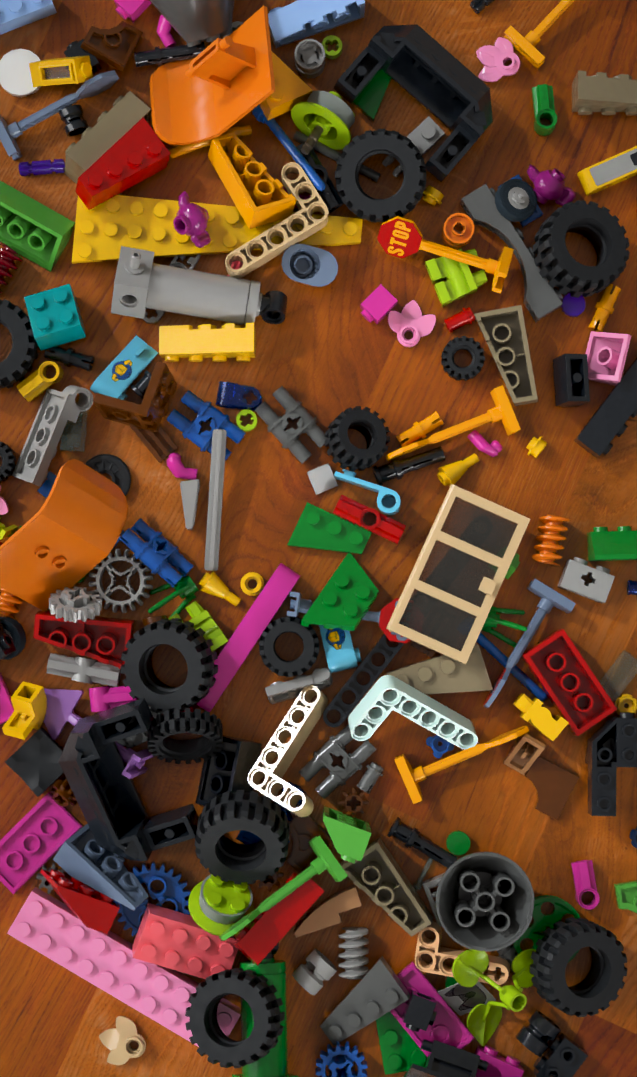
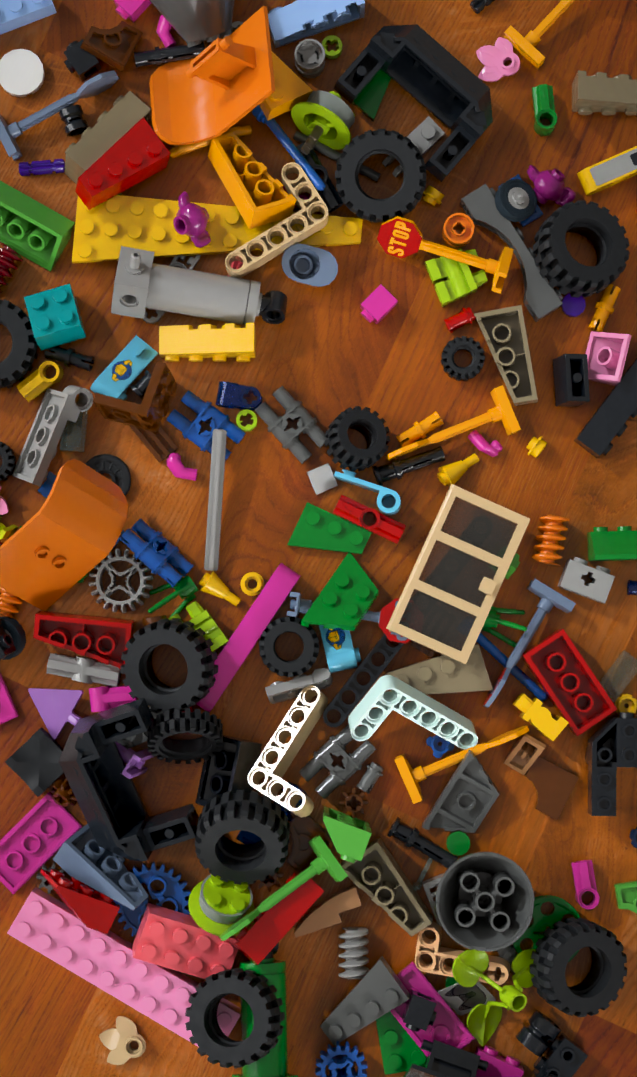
yellow brick [2,681,47,740] -> none
yellow window [29,55,93,87] -> none
light grey gear [49,586,102,623] -> none
light grey slope [180,479,200,530] -> none
light grey wheel [292,949,337,996] -> none
bright pink plate [388,300,436,347] -> none
none -> dark grey wing [422,750,499,833]

